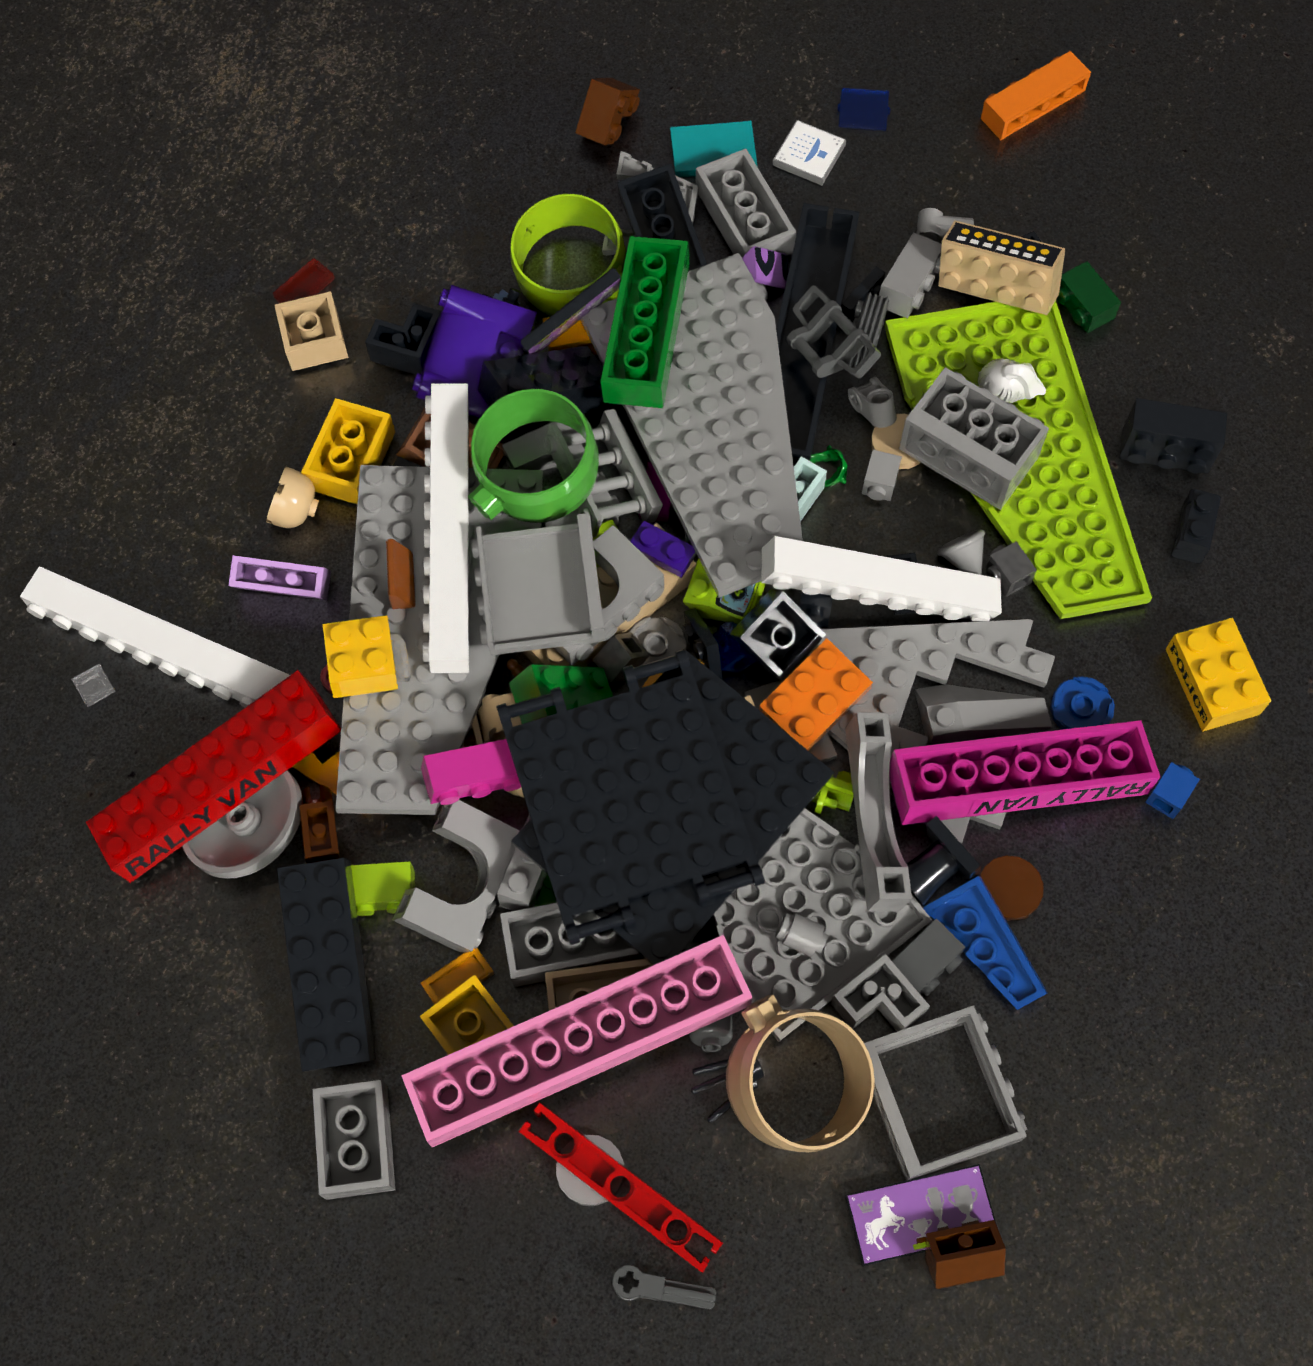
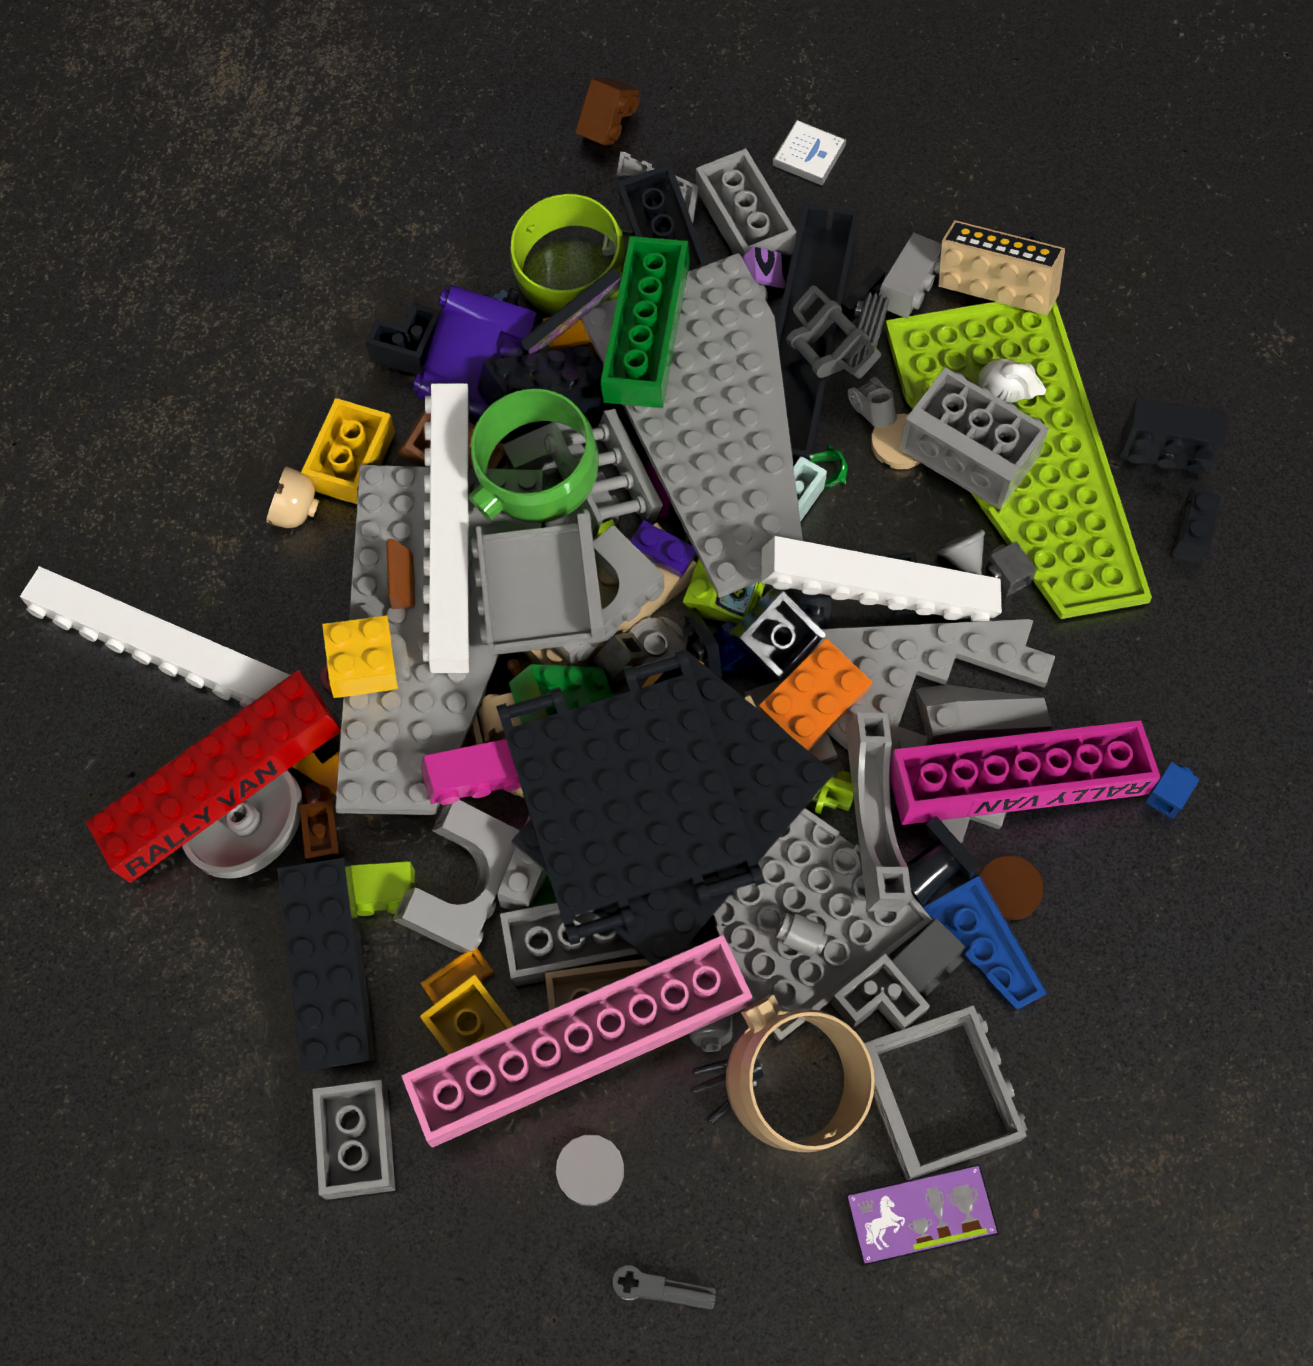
clear tile [71,664,116,707] -> none
lavender brick [228,555,331,600] -> none
clear red tile [273,258,335,303] -> none
tan brick [274,291,349,371] -> none
red piece [518,1103,723,1273] -> none
teal tile [670,121,757,177] -> none
clear blue piece [837,88,891,131] -> none
light grey brick [862,450,902,501] -> none
light grey piece [916,208,974,243] -> none
reddish brown brick [925,1220,1006,1289] -> none
orange brick [981,51,1091,140] -> none
blue tile [1050,676,1115,730] -> none
dark green brick [1057,261,1121,333] -> none
yellow brick [1165,618,1271,732] -> none

